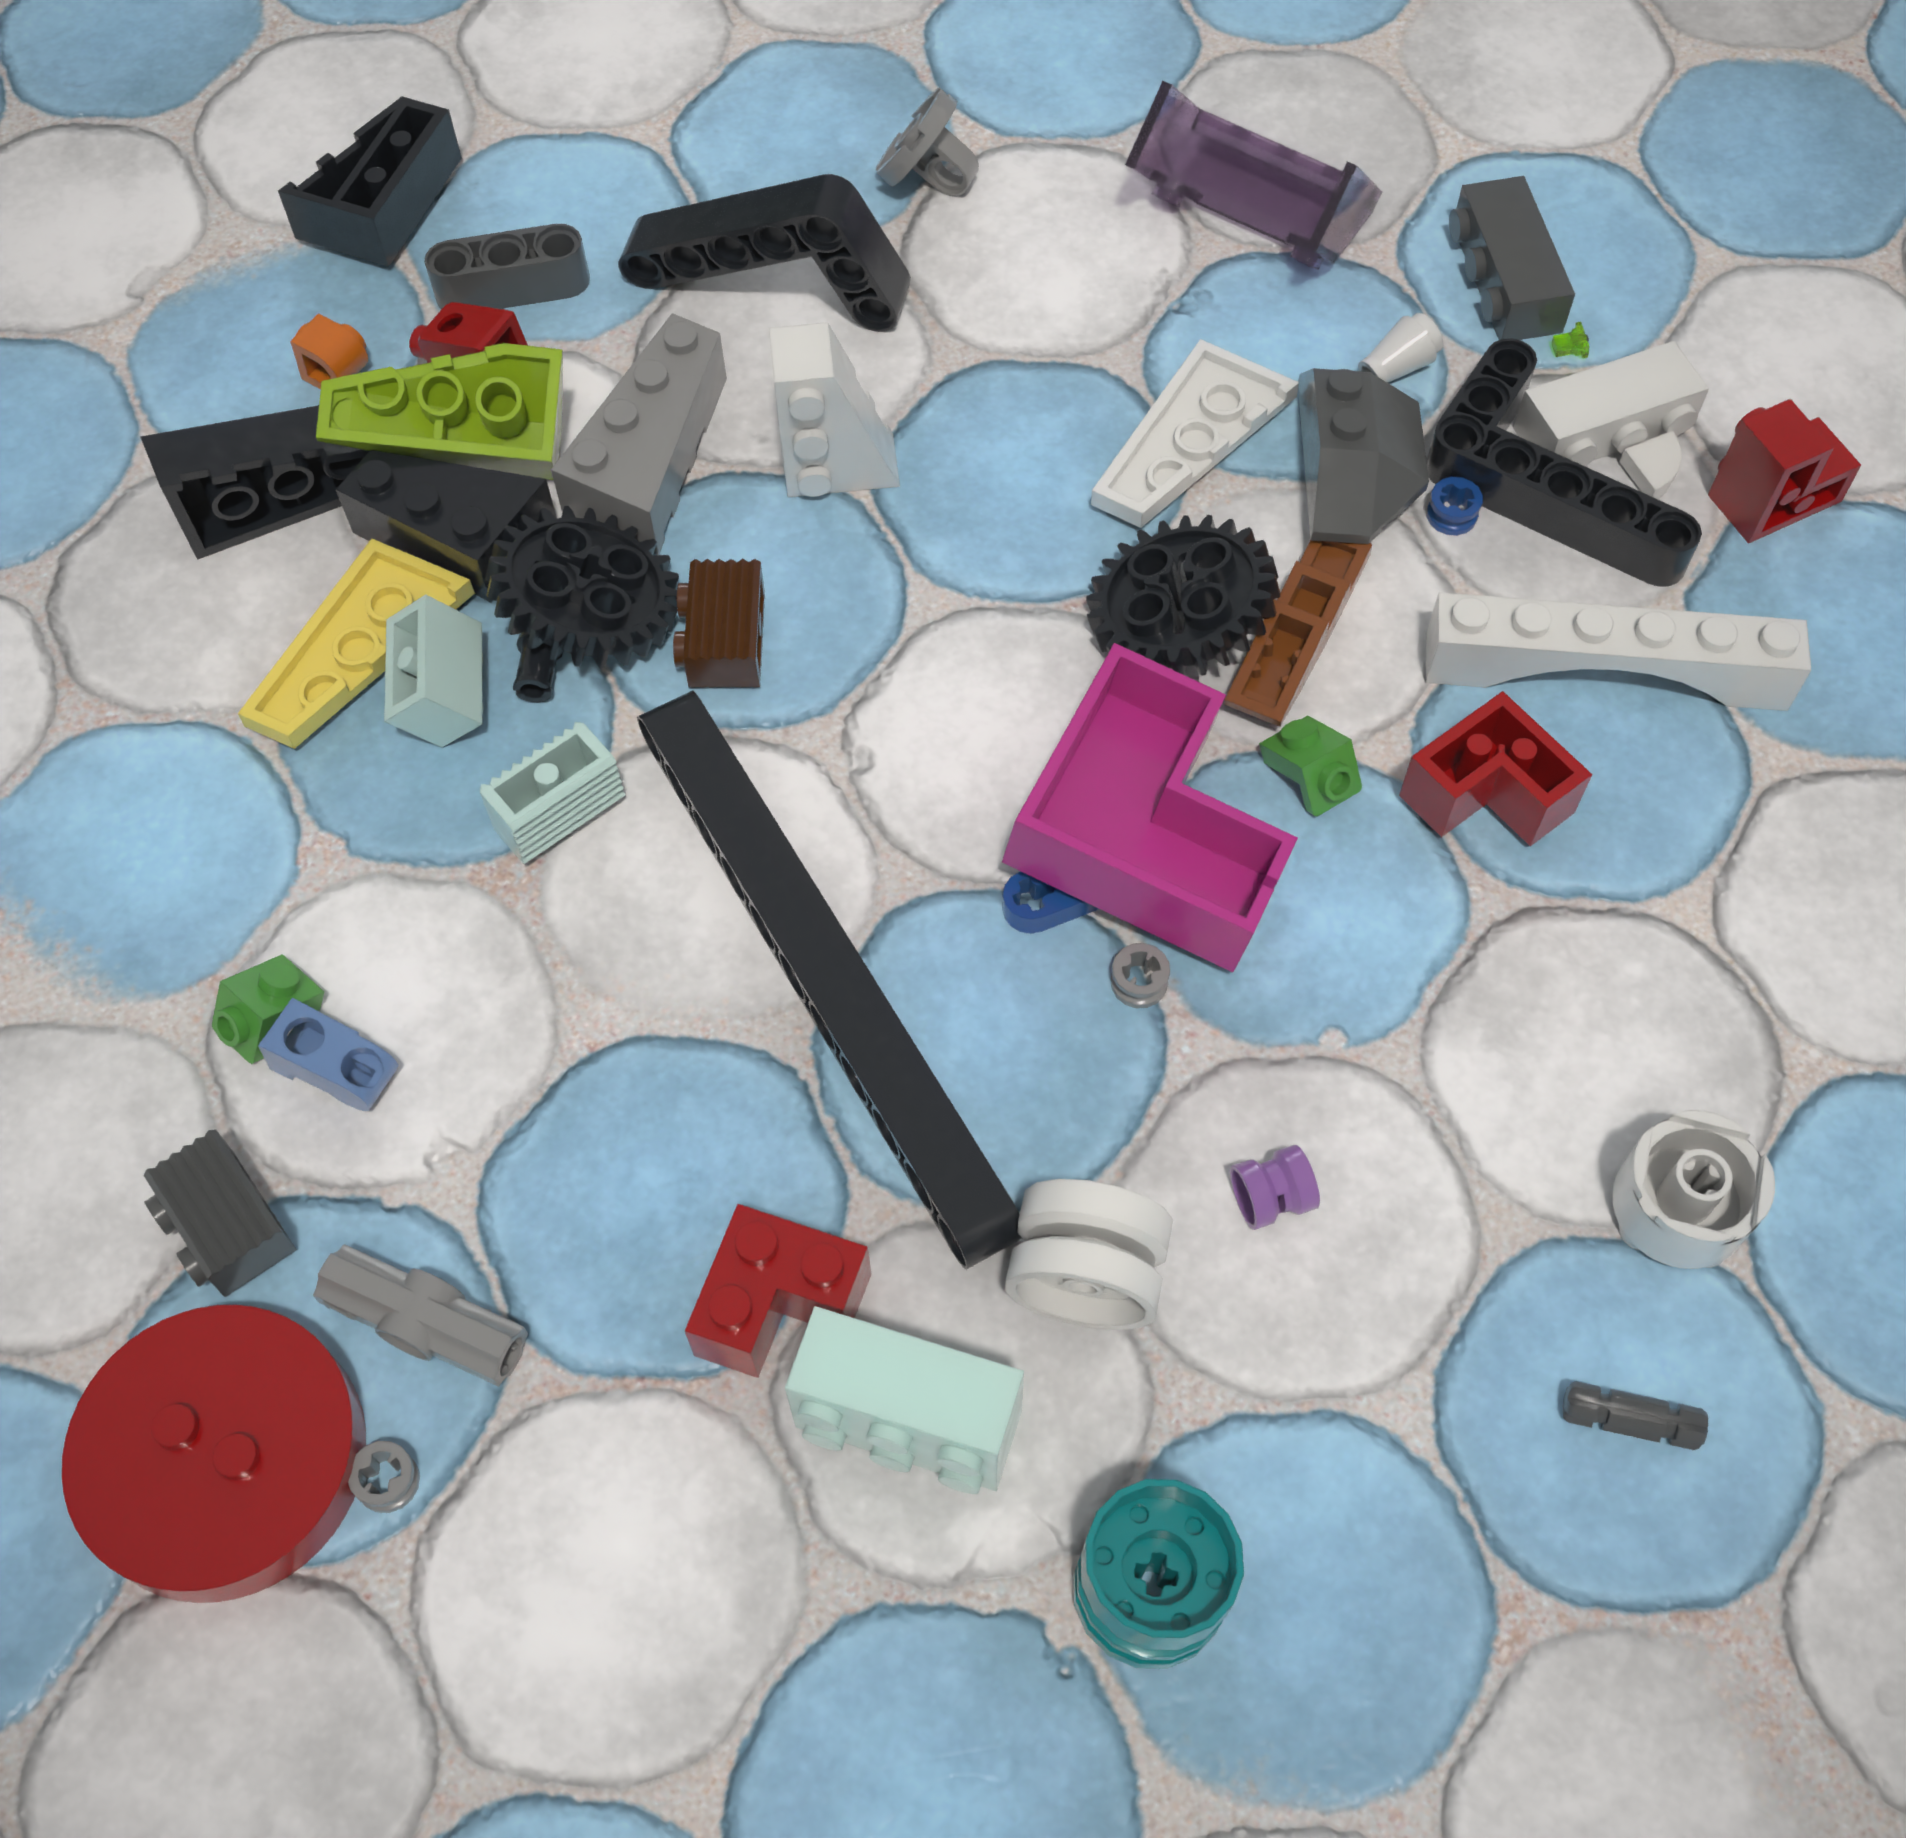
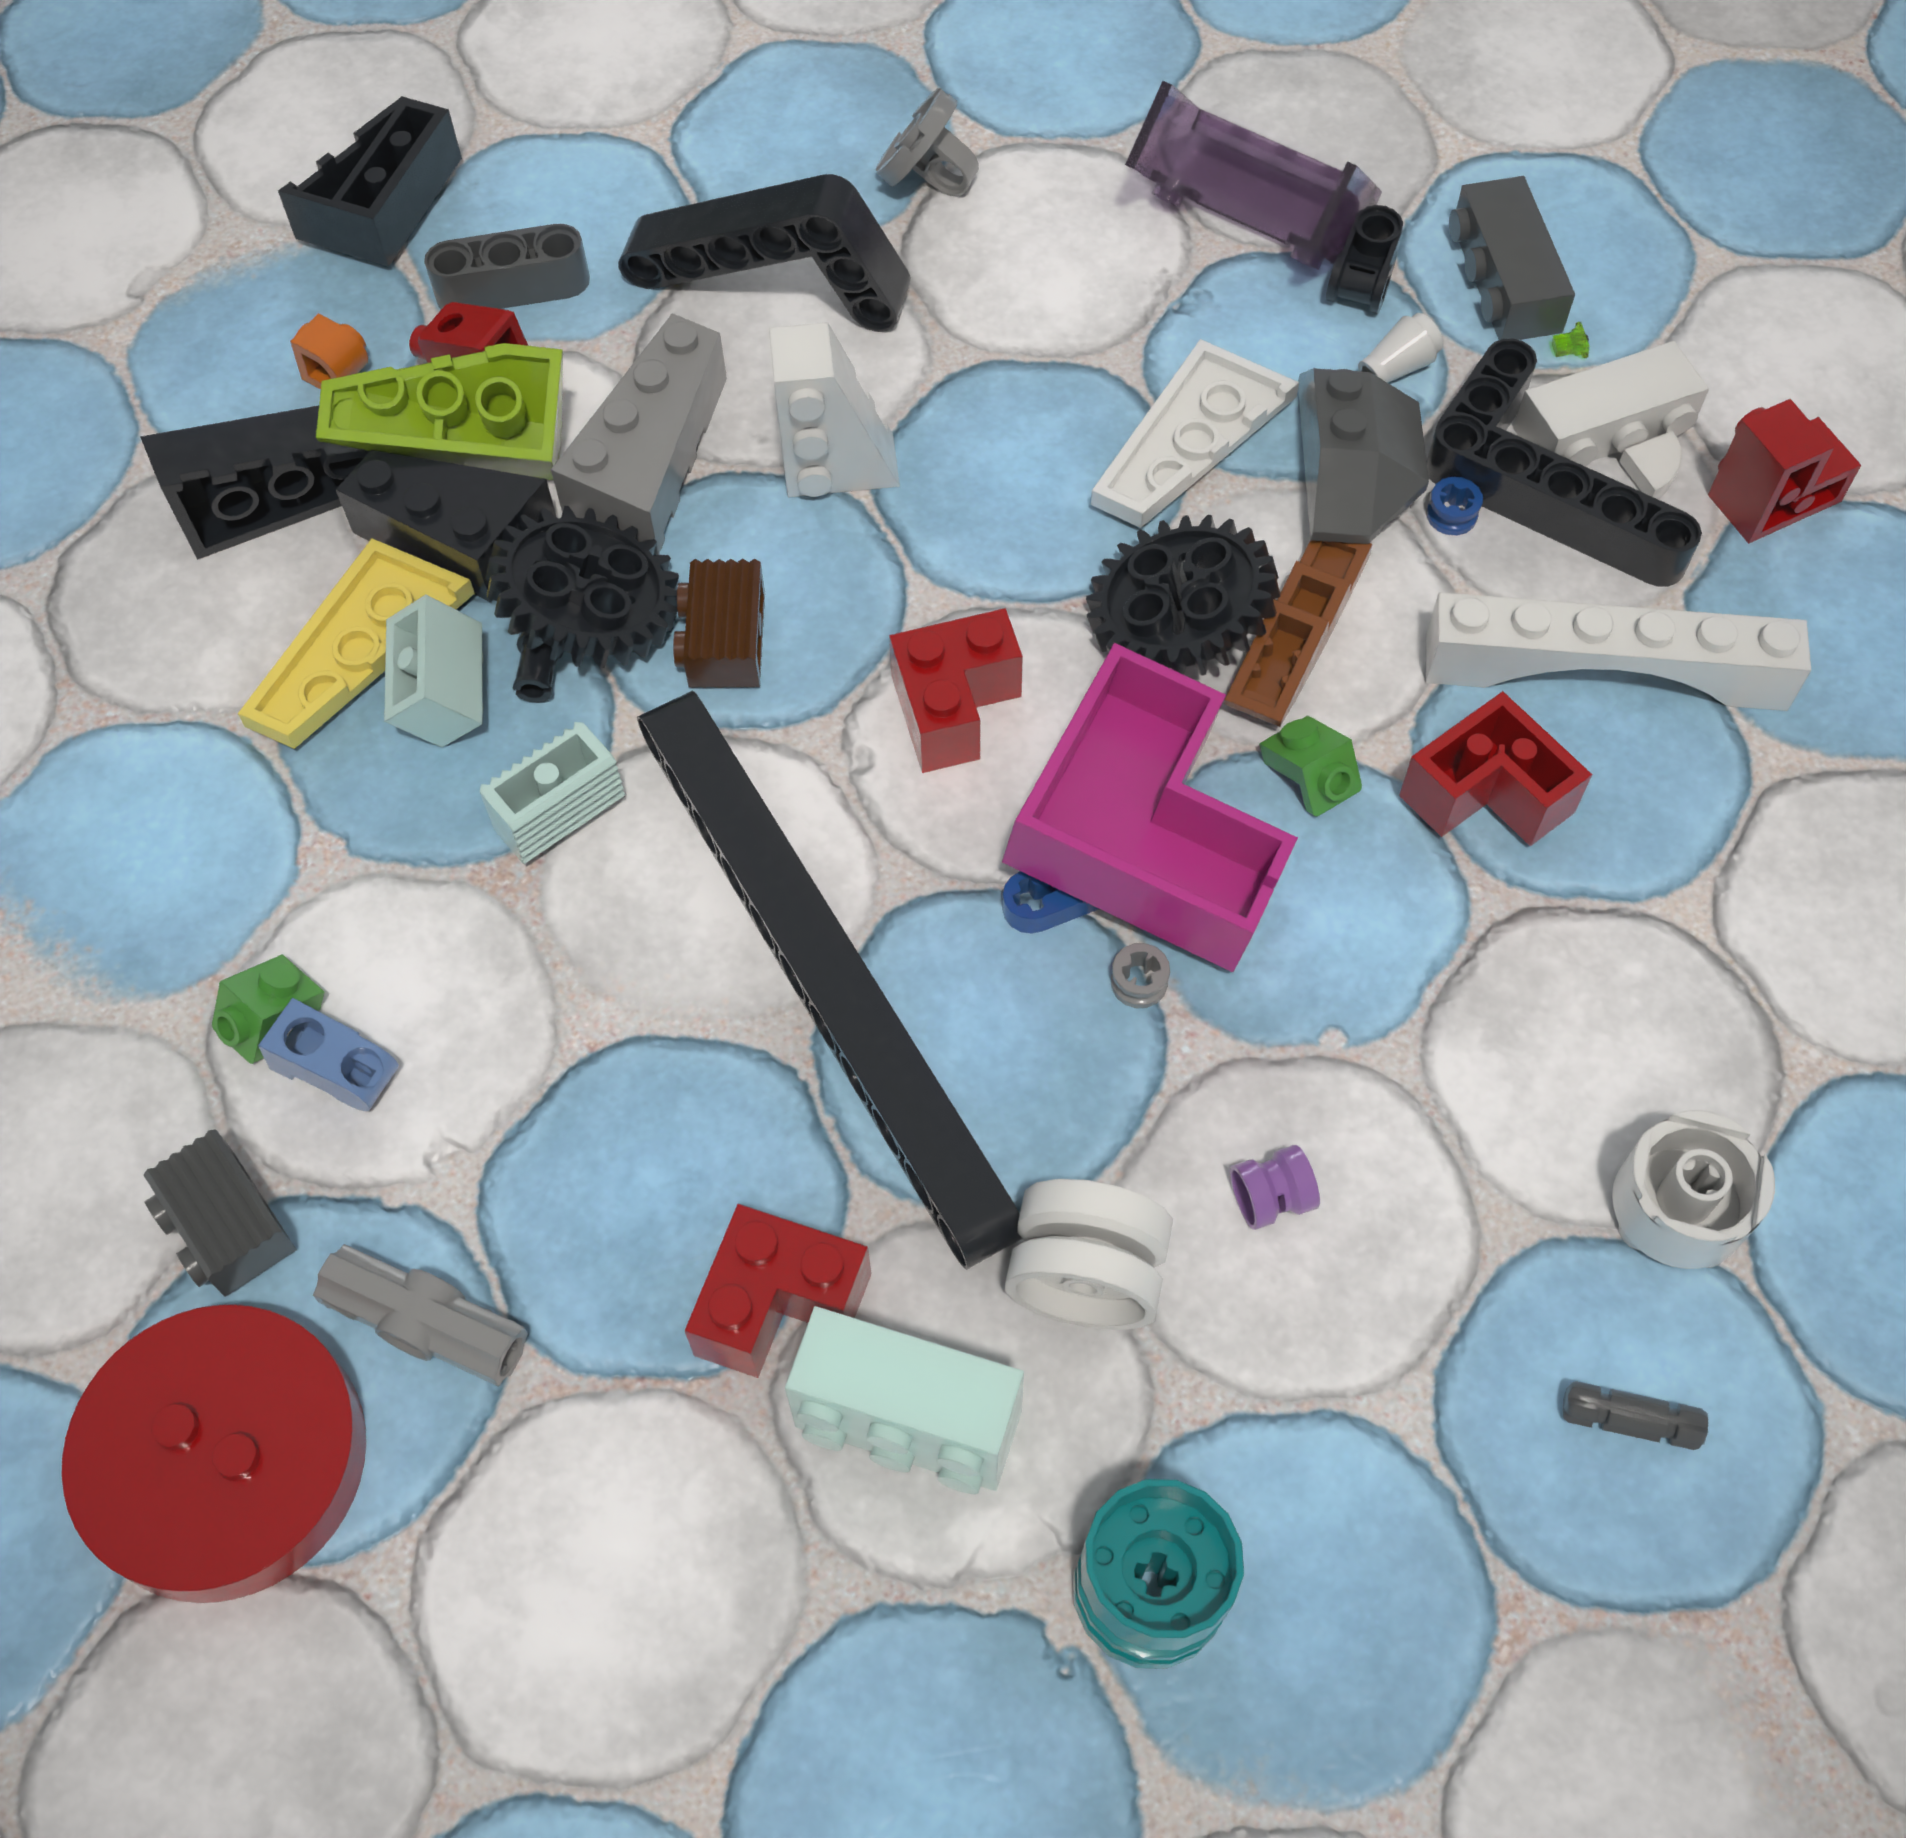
light grey bush [348,1441,420,1513] -> none
none -> red brick [889,608,1023,773]
none -> black piece [1326,205,1403,314]

